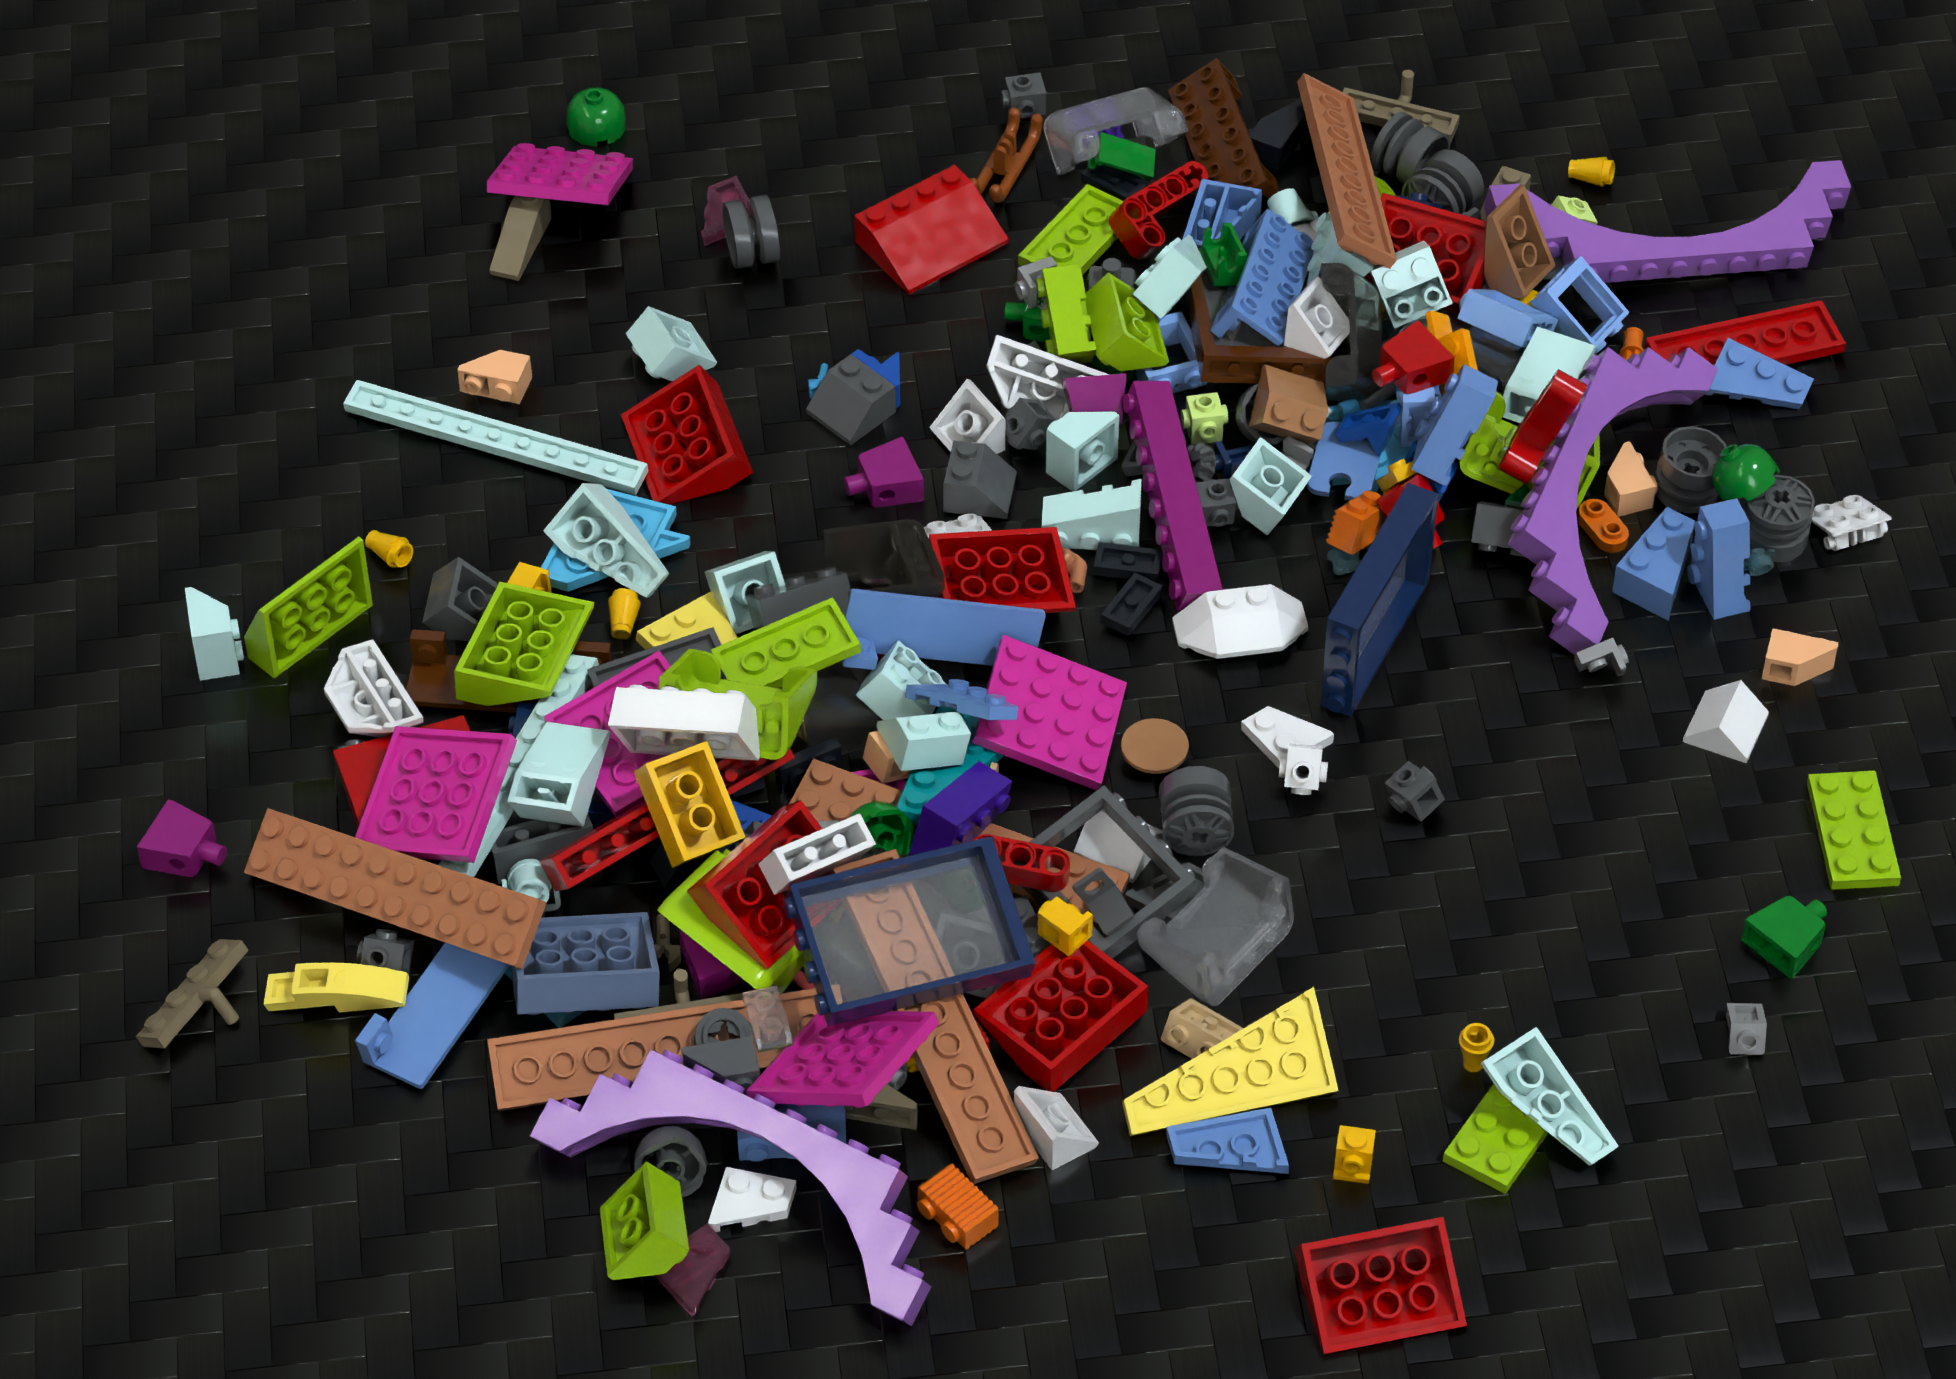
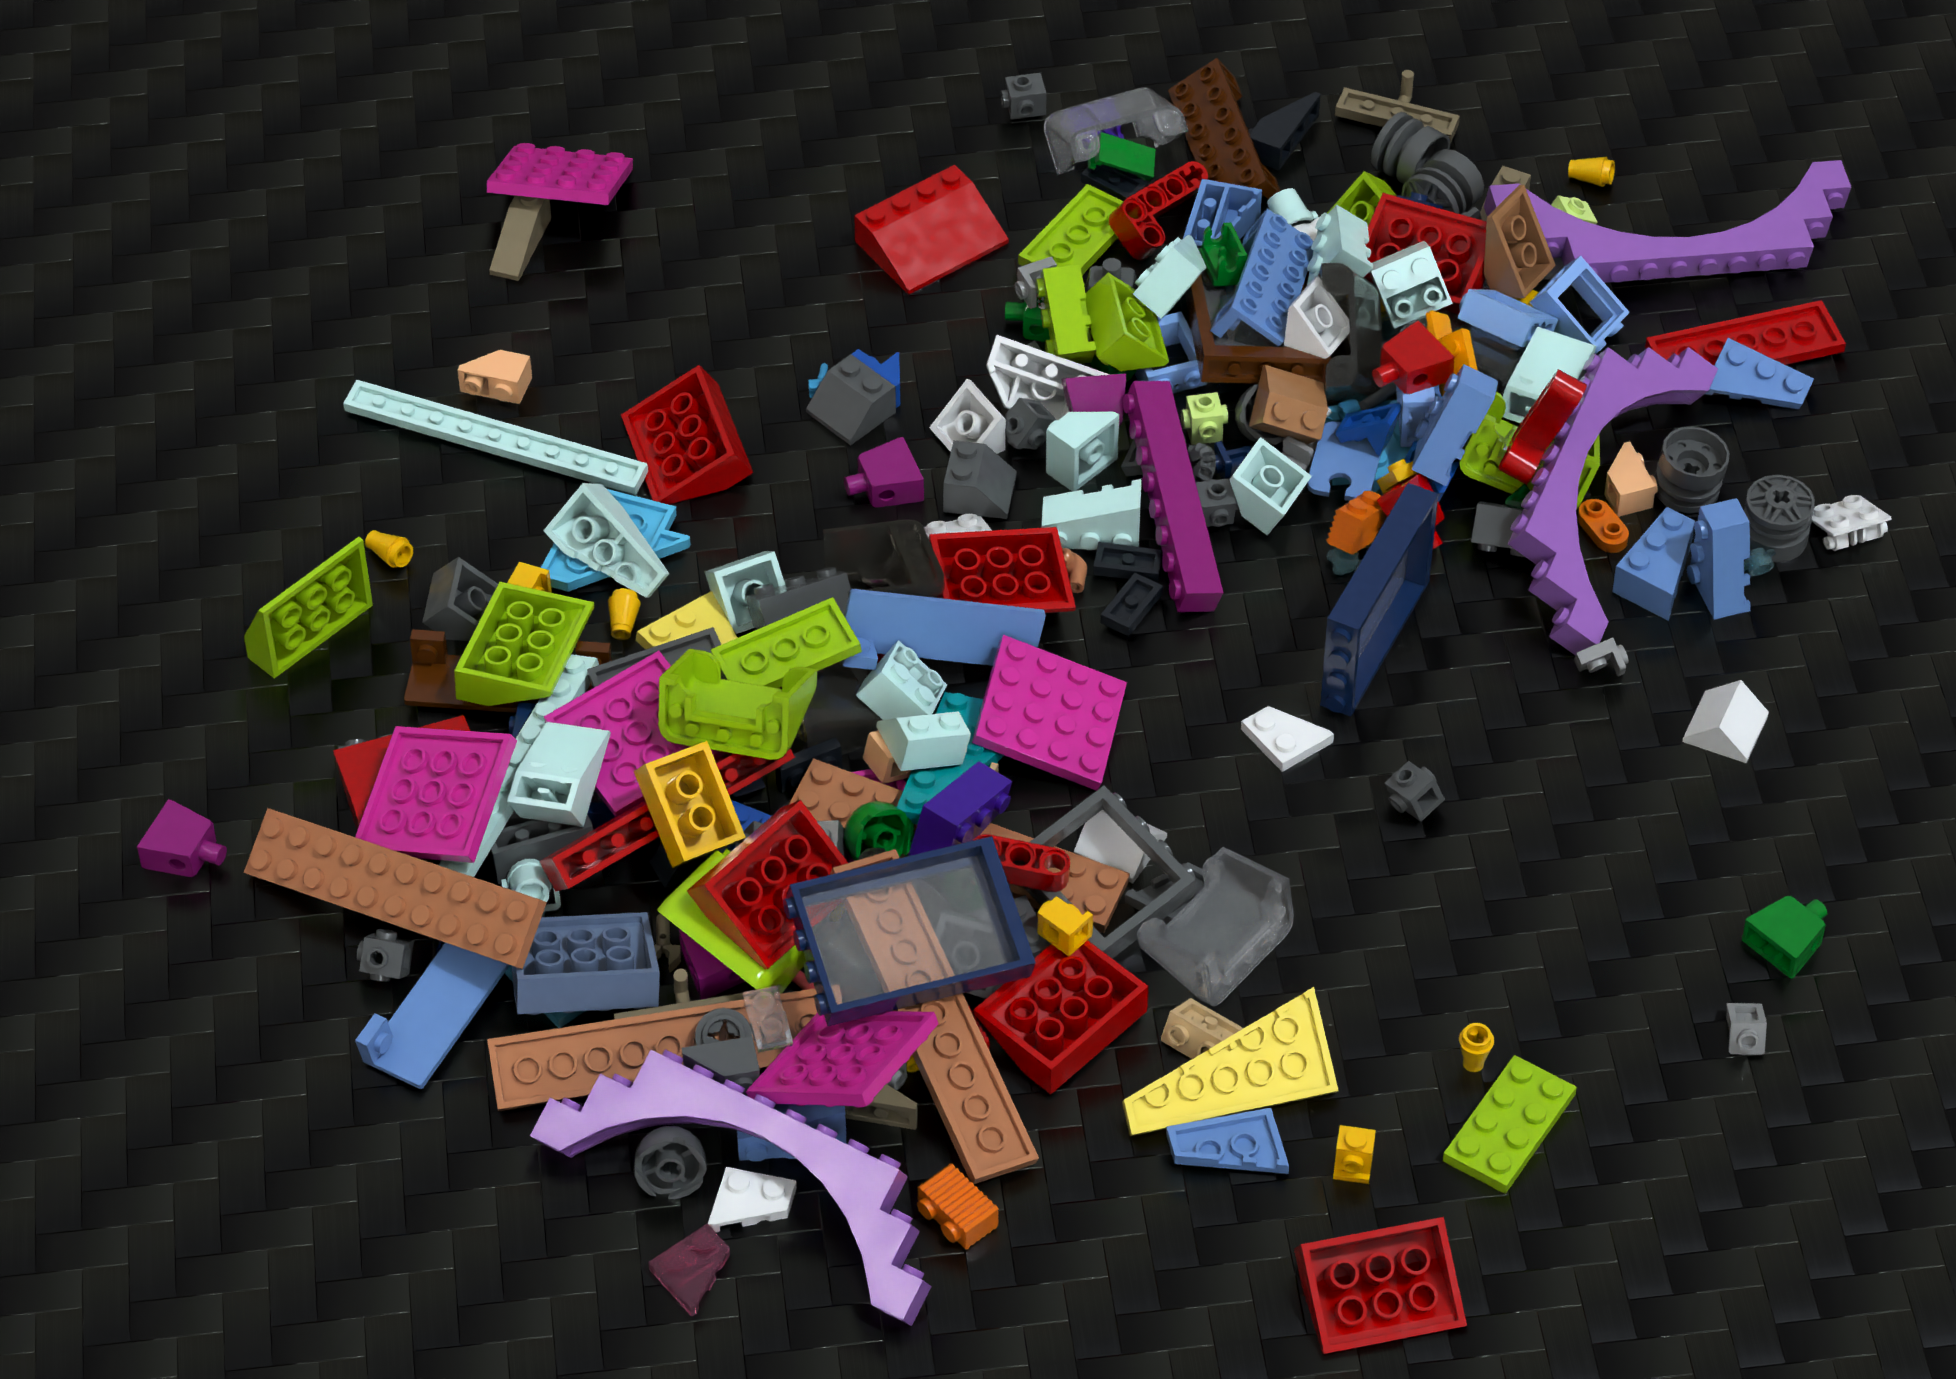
dark tan plate [136,939,249,1048] -> none
light aqua slope [185,587,244,681] -> none
light yellow slope [264,963,409,1013] -> none
white wedge [324,639,423,737] -> none
green cylinder [566,87,626,146] -> none
lime slope [600,1161,689,1280] -> none
white slope [608,685,760,761] -> none
light aqua slope [626,306,717,382] -> none
clear pink wing [701,176,749,245] -> none
dark grey wheel [722,194,780,269] -> none
white brick [758,813,876,895] -> none
medium blue wing [905,679,1019,720] -> none
dark orange piece [970,107,1043,203] -> none
white slope [1014,1086,1099,1170] -> none
dark grey bracket [1072,868,1134,936] -> none
medium nougat piece [1121,718,1189,774] -> none
dark grey wheel [1159,766,1234,856] -> none
white wedge [1172,584,1308,659] -> none
white brick [1279,743,1328,795] -> none
nougat plate [1297,73,1397,269] -> none
light aqua wedge [1481,1027,1619,1166] -> none
orange axle [1620,327,1644,360] -> none
green cylinder [1712,444,1780,502] -> none
light nougat slope [1762,629,1839,686] -> none
lime plate [1807,771,1901,890] -> none

